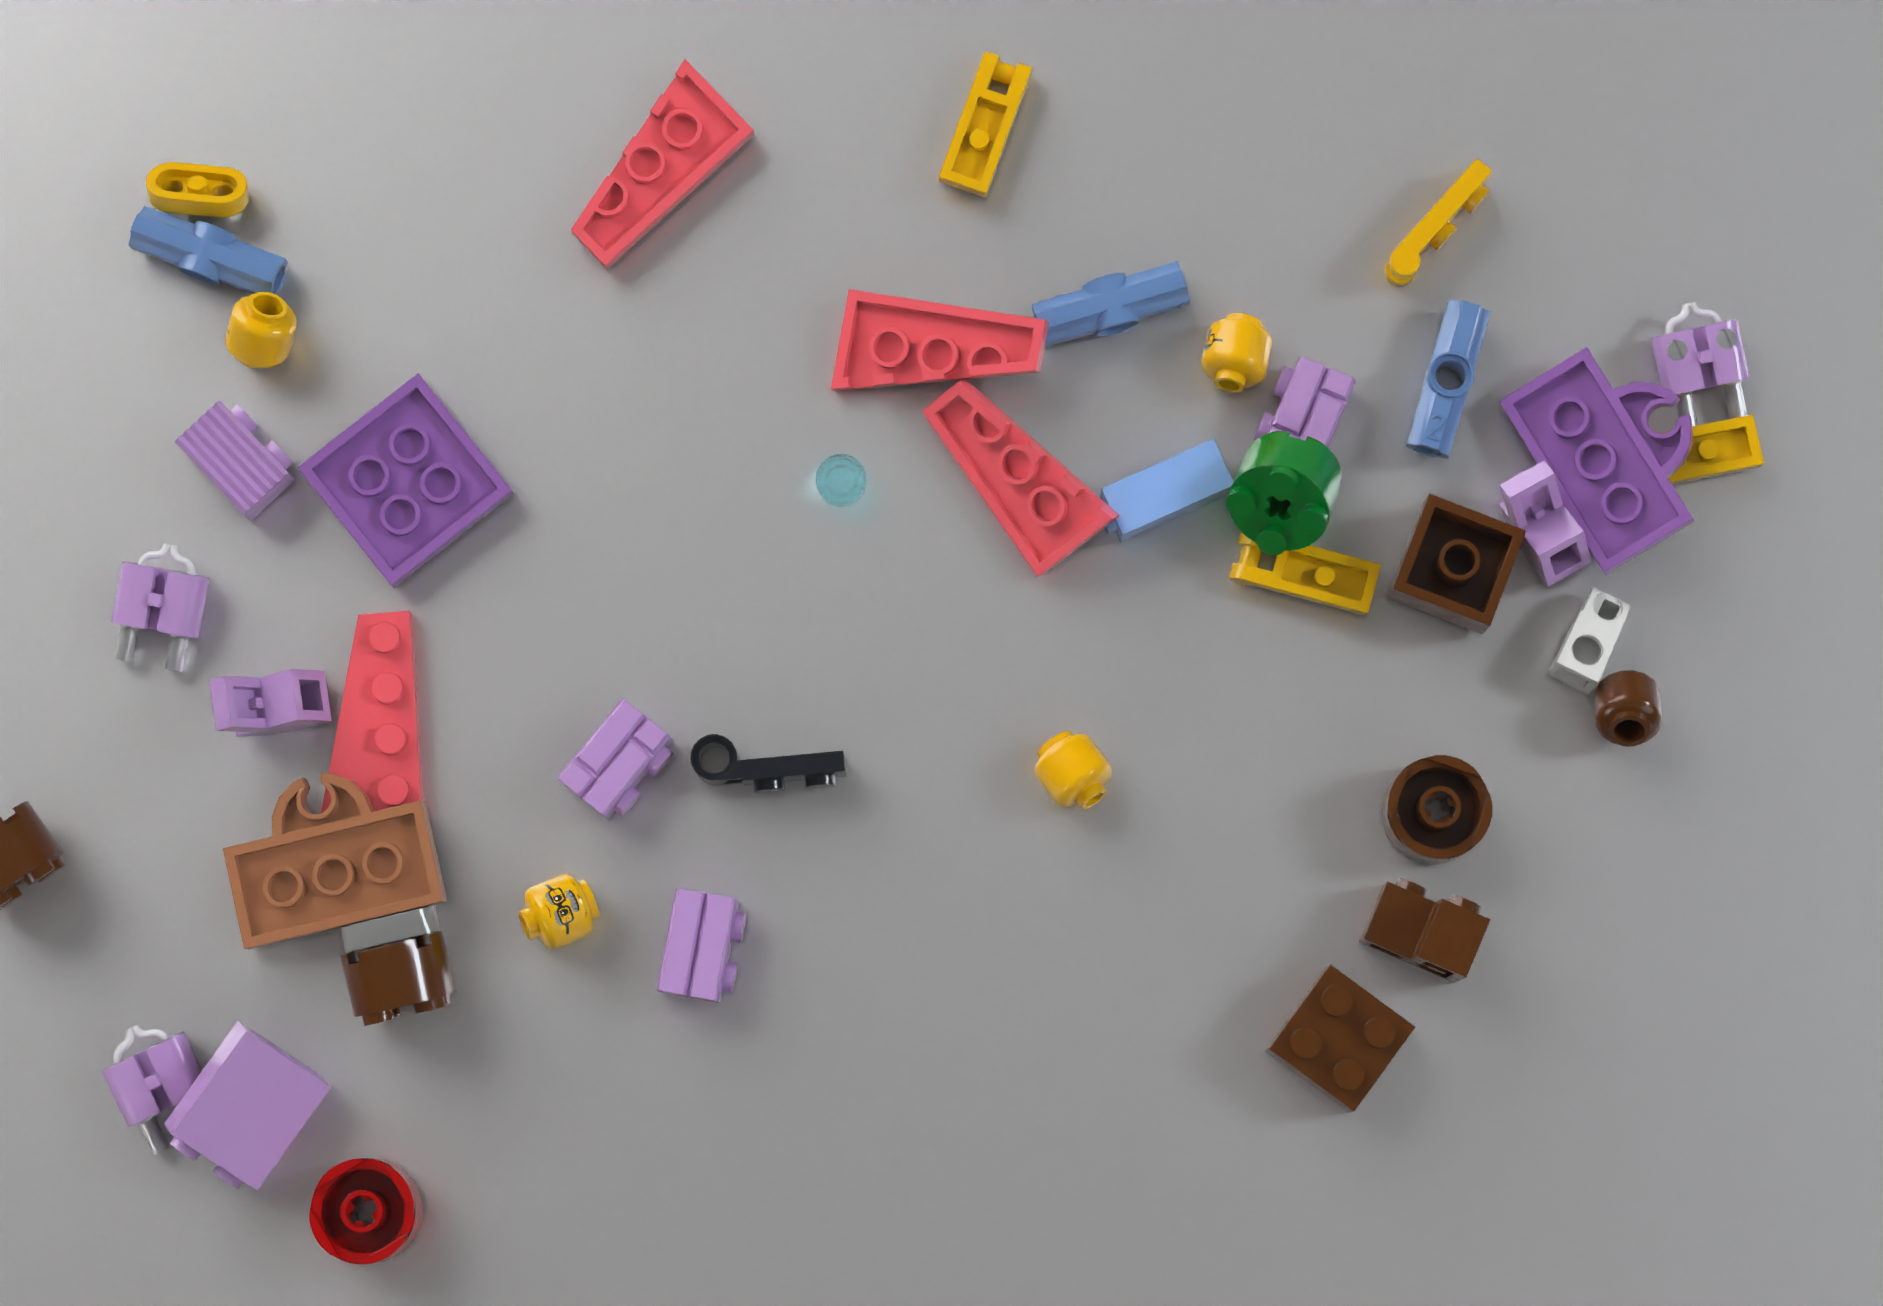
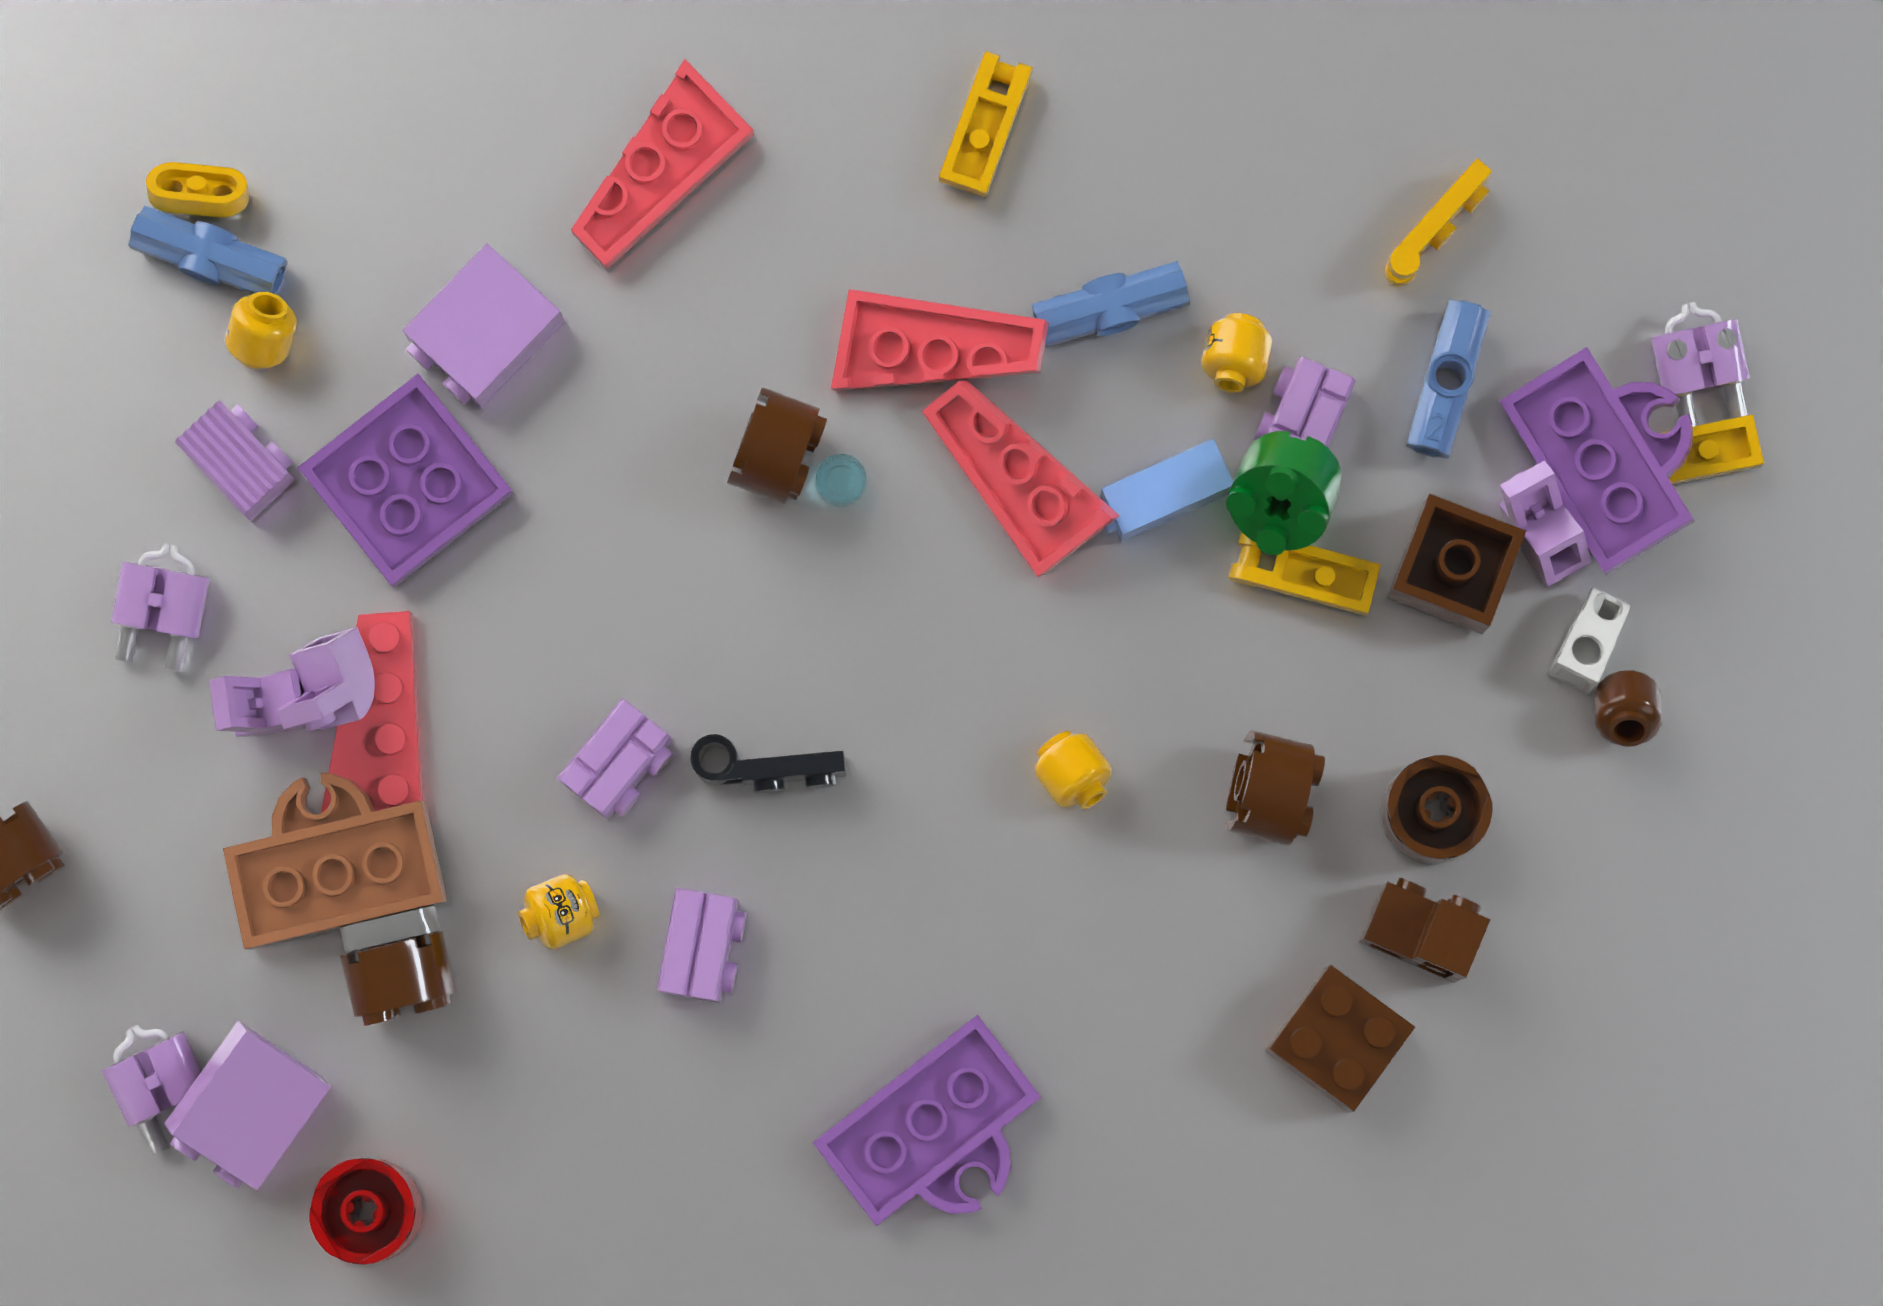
none -> lavender brick [276,627,375,731]
none -> lavender brick [402,243,565,409]
none -> reddish brown brick [727,387,827,504]
none -> medium lavender plate [813,1014,1041,1226]
none -> reddish brown brick [1225,730,1325,845]

